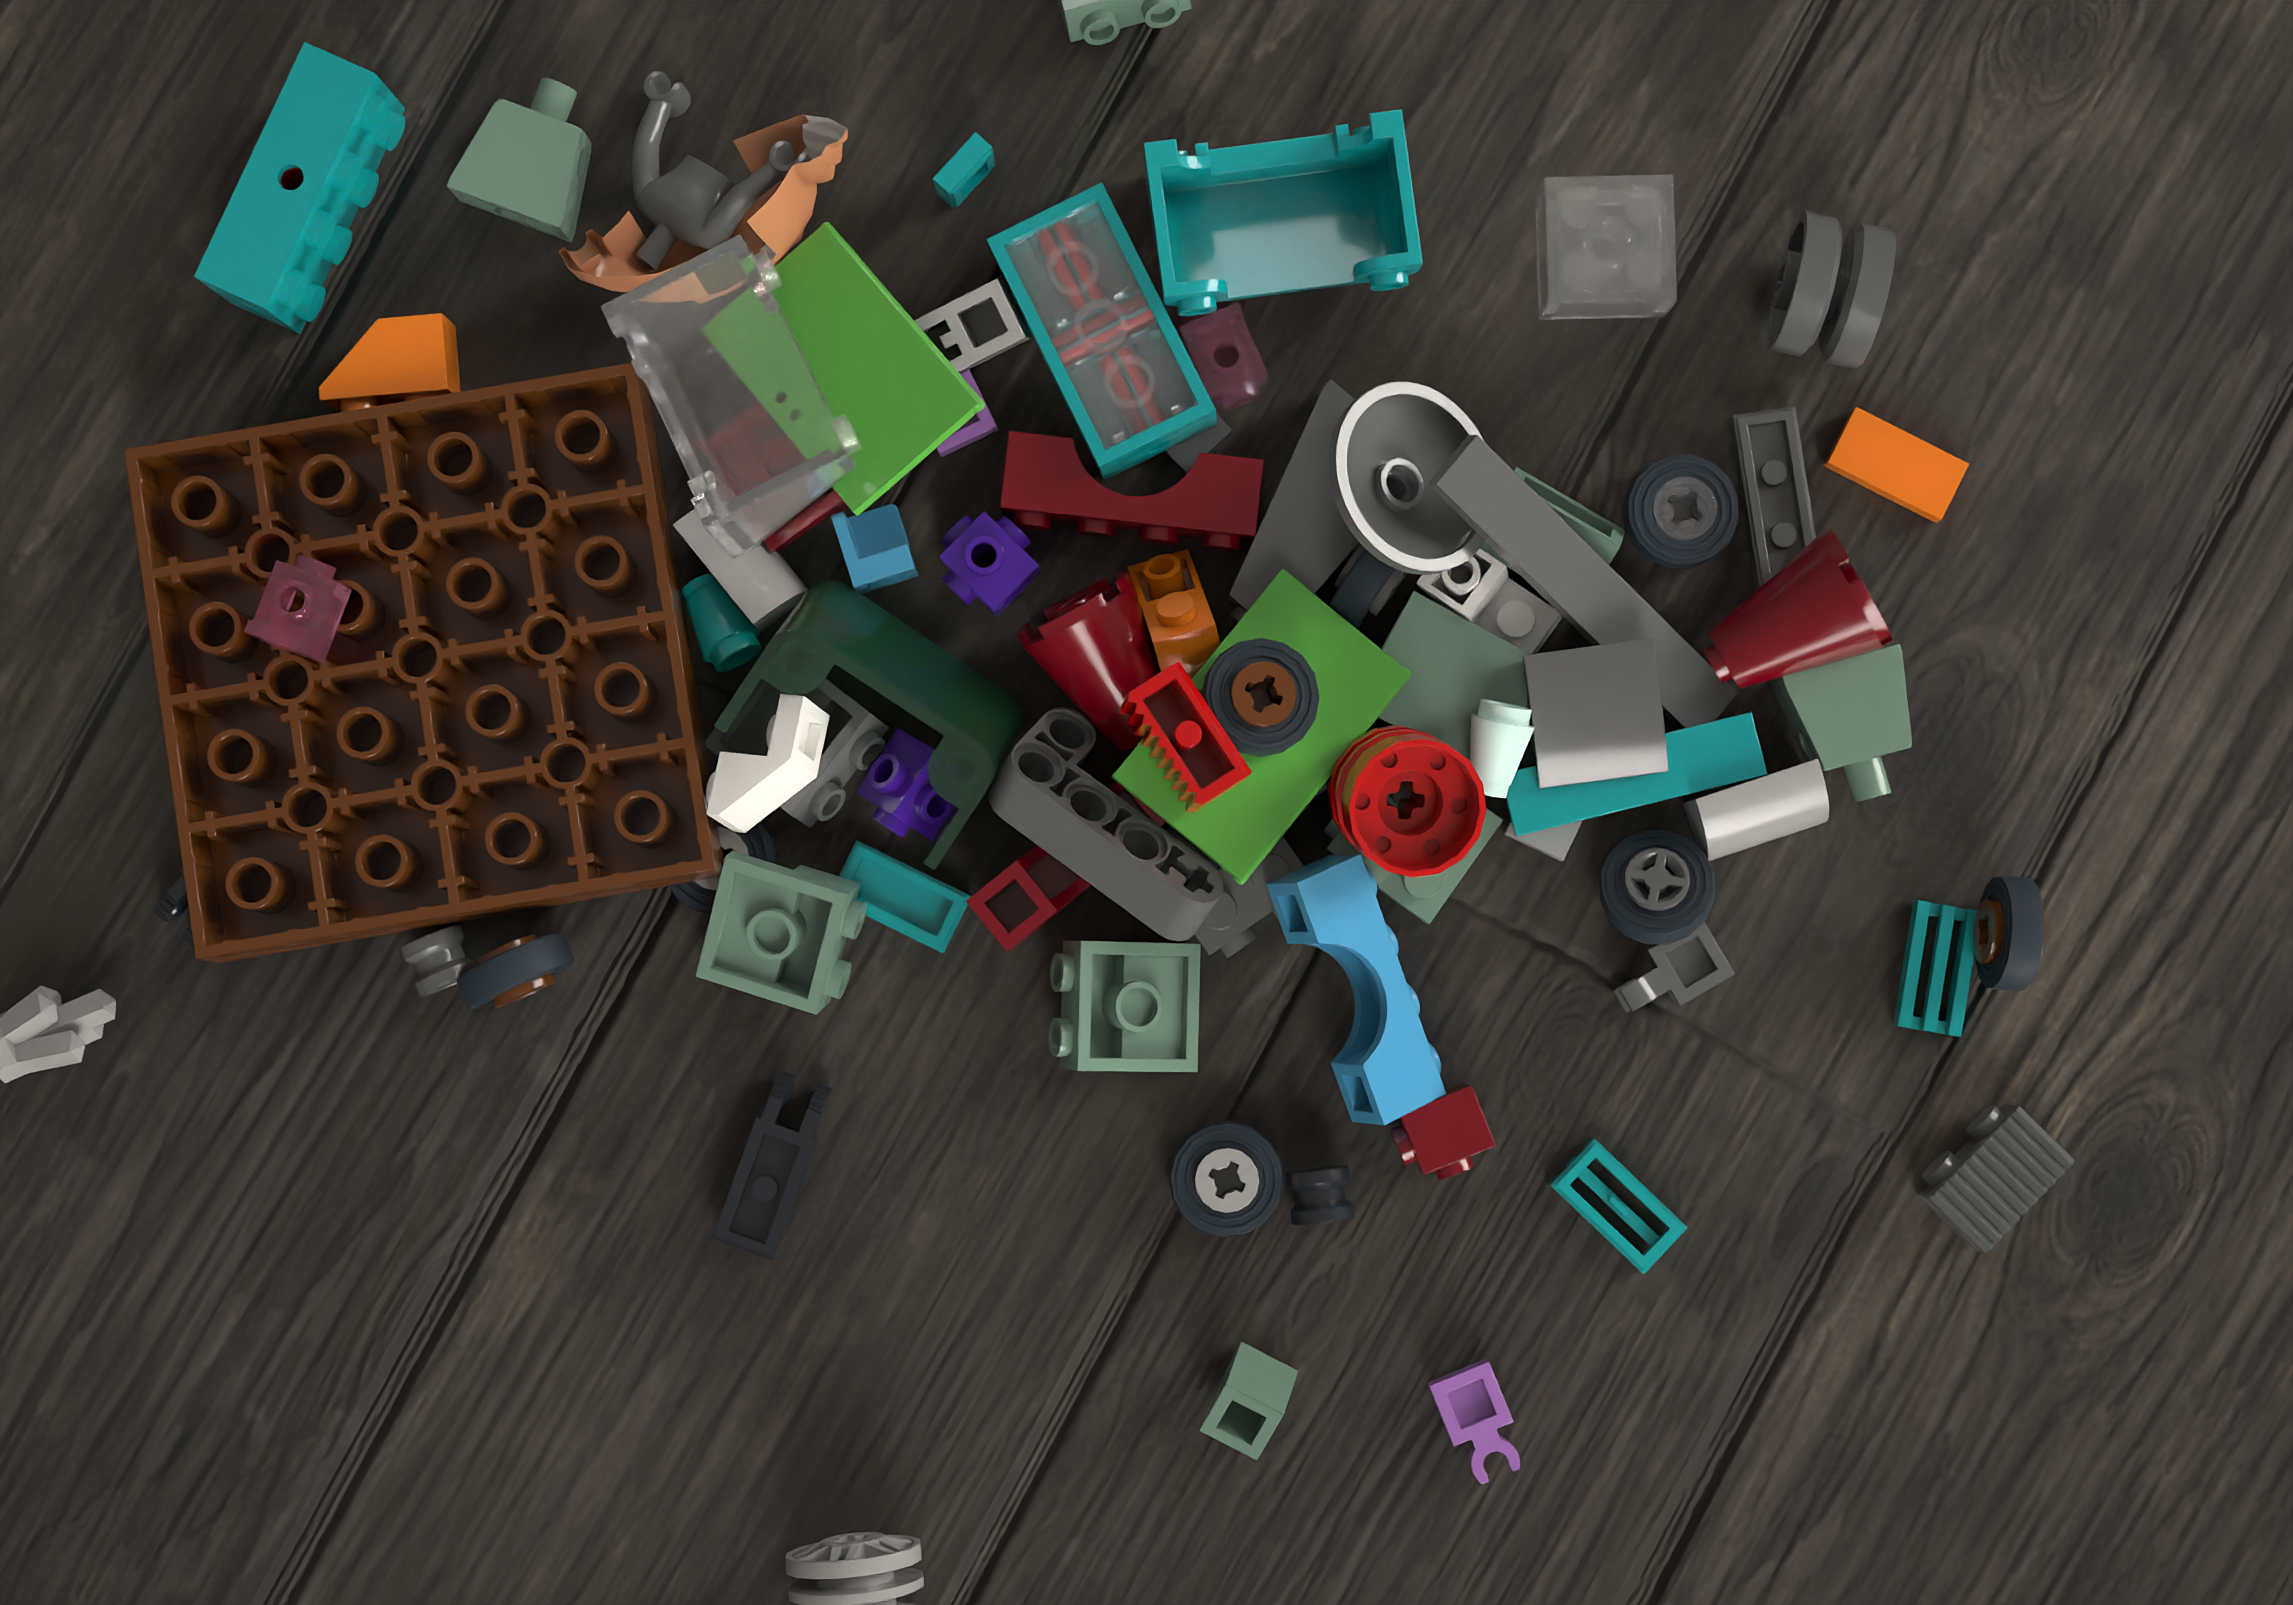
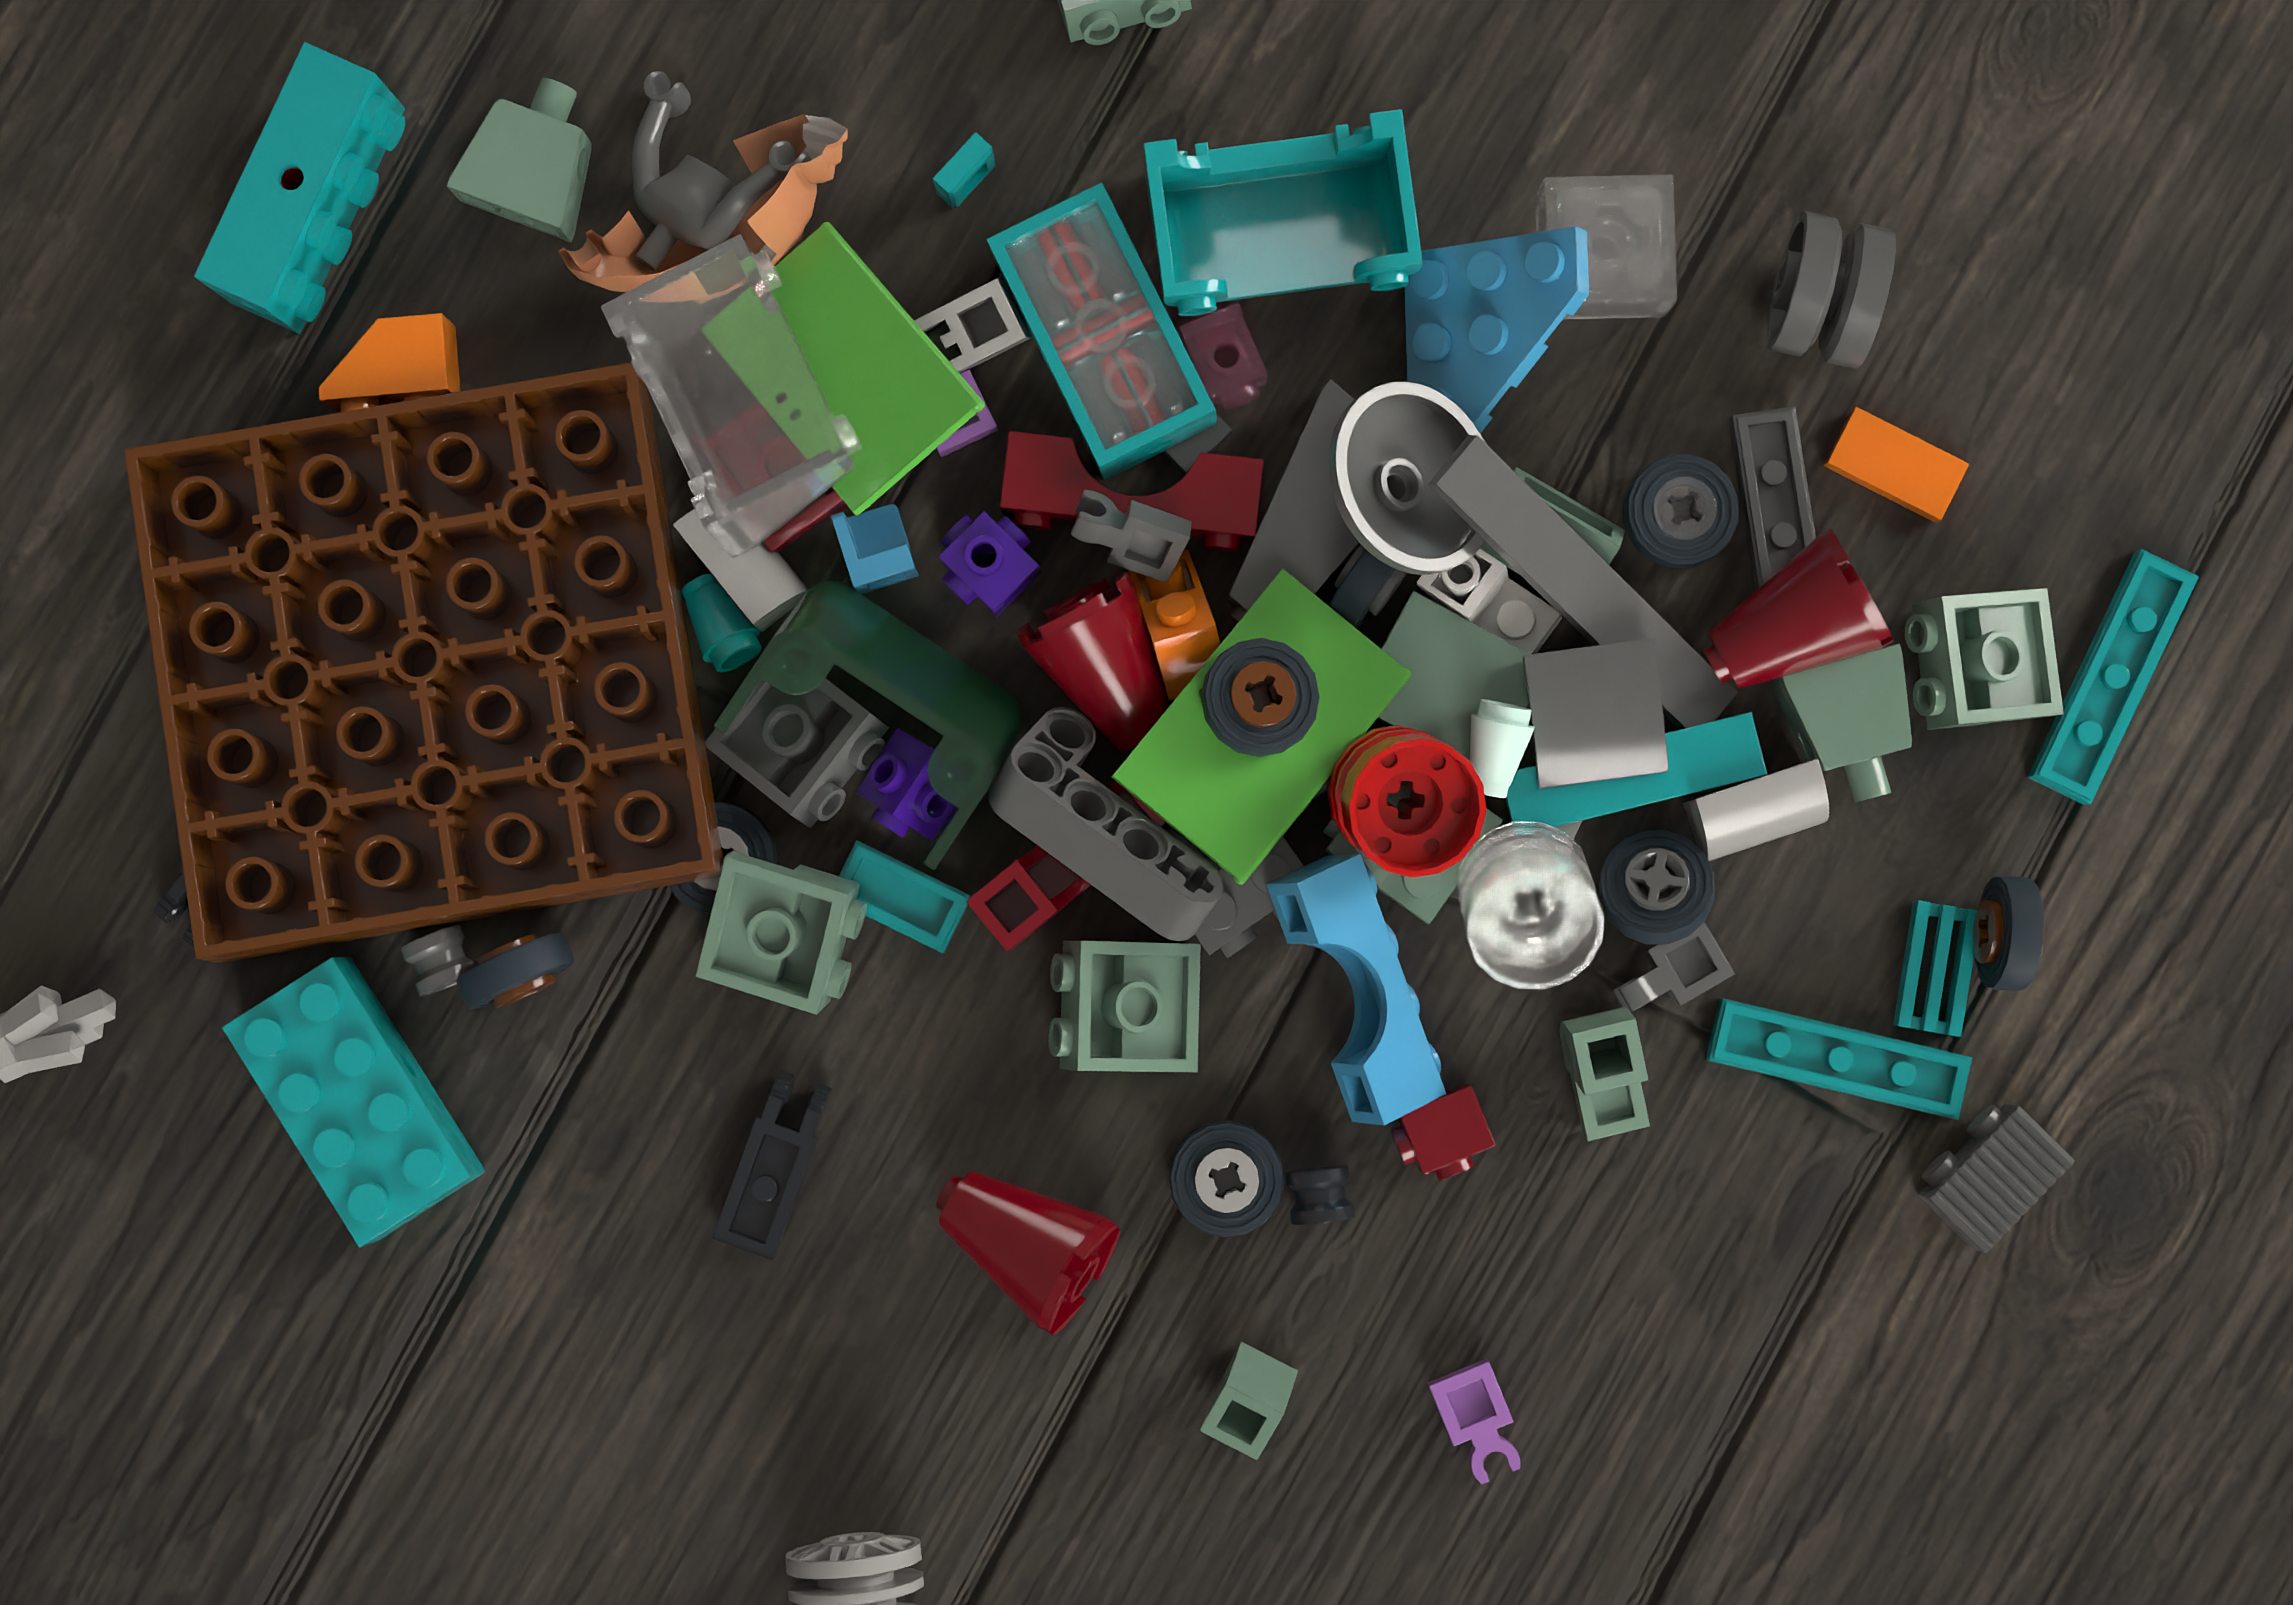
clear pink brick [244,555,352,663] -> none
white slope [706,694,830,833] -> none
red brick [1120,661,1252,813] -> none
teal tile [1548,1138,1688,1274] -> none
none -> teal brick [222,957,486,1248]
none -> dark red cone [936,1171,1120,1335]
none -> dark grey plate [1071,490,1192,583]
none -> dark azure plate [1405,226,1589,433]
none -> clear wheel [1457,821,1604,989]
none -> sand green brick [1560,1007,1650,1141]
none -> teal tile [1705,998,1972,1120]
none -> sand green plate [1905,588,2064,730]
none -> teal tile [2027,549,2199,805]

